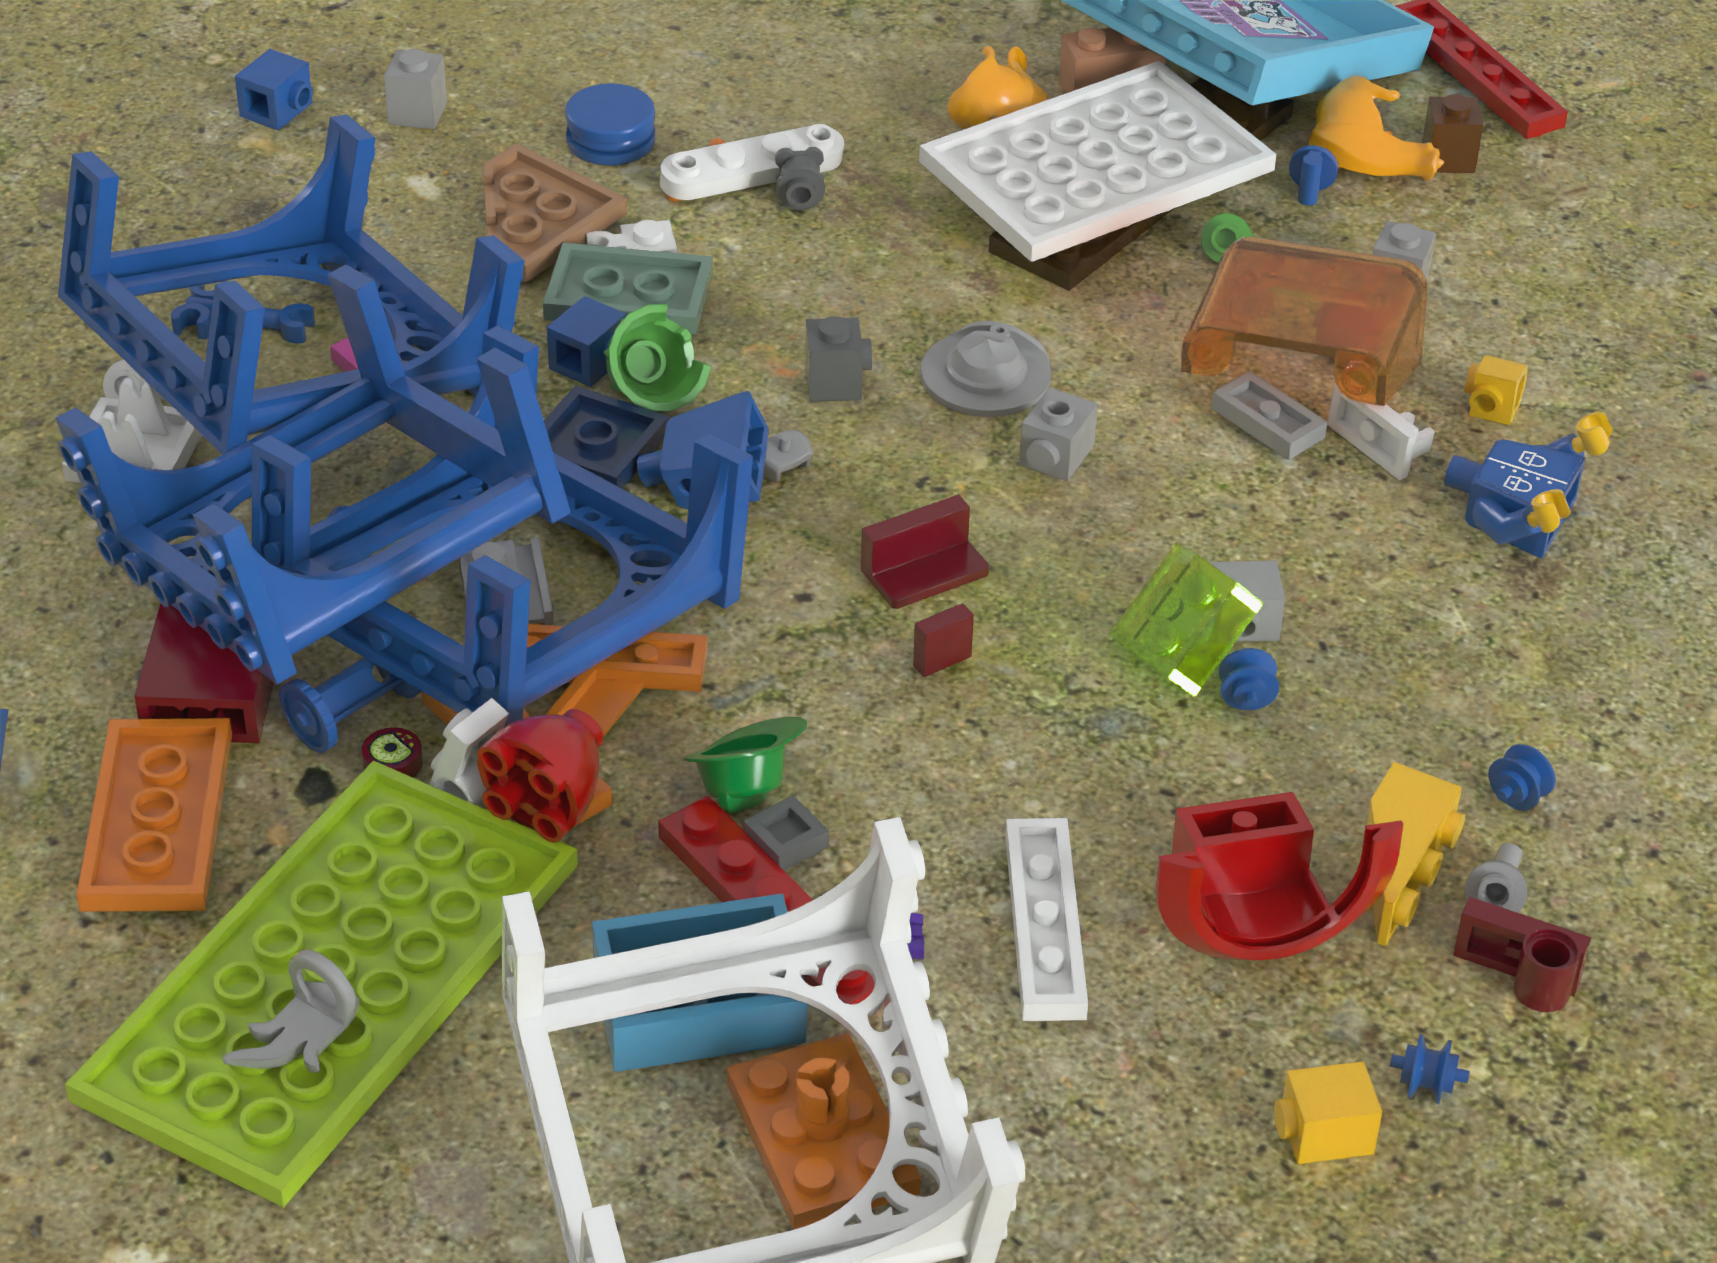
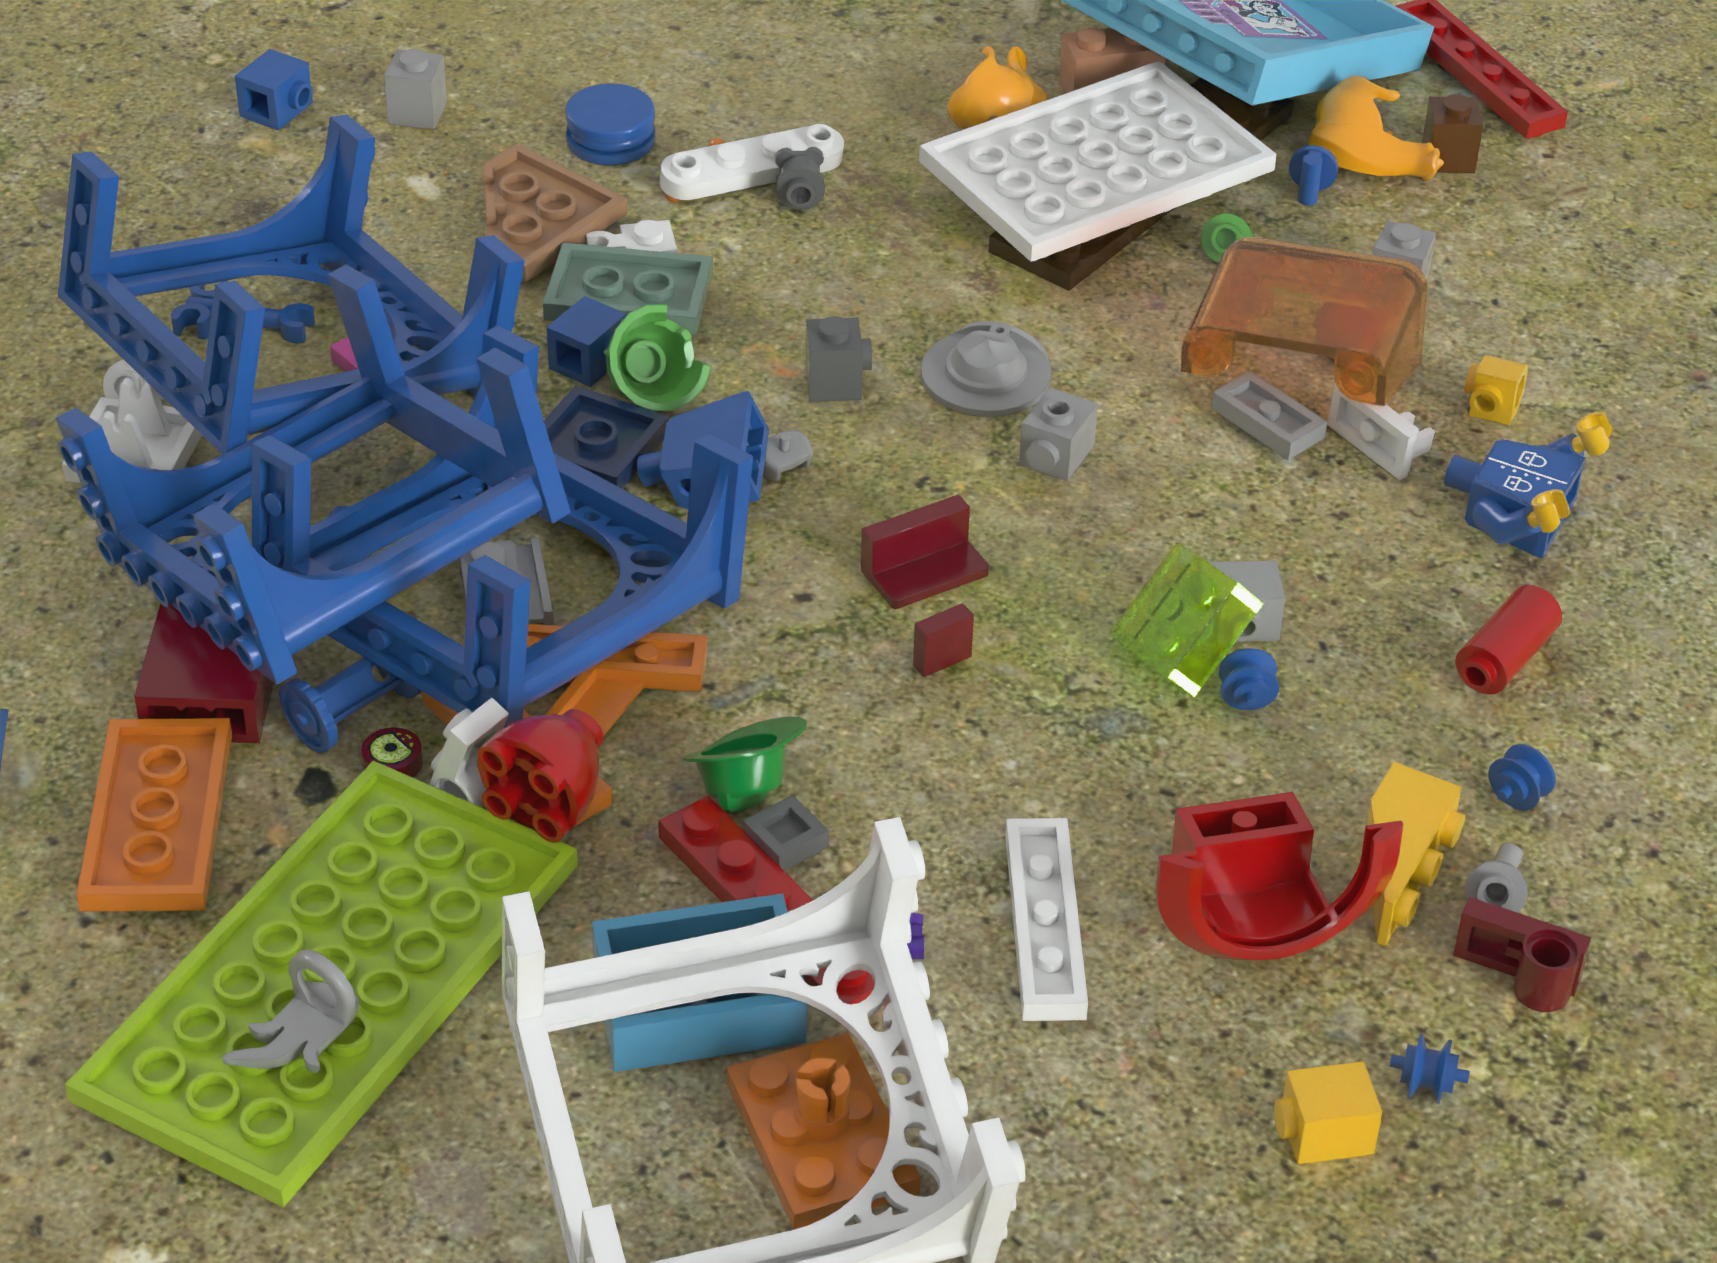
none -> red brick [1455,585,1562,695]

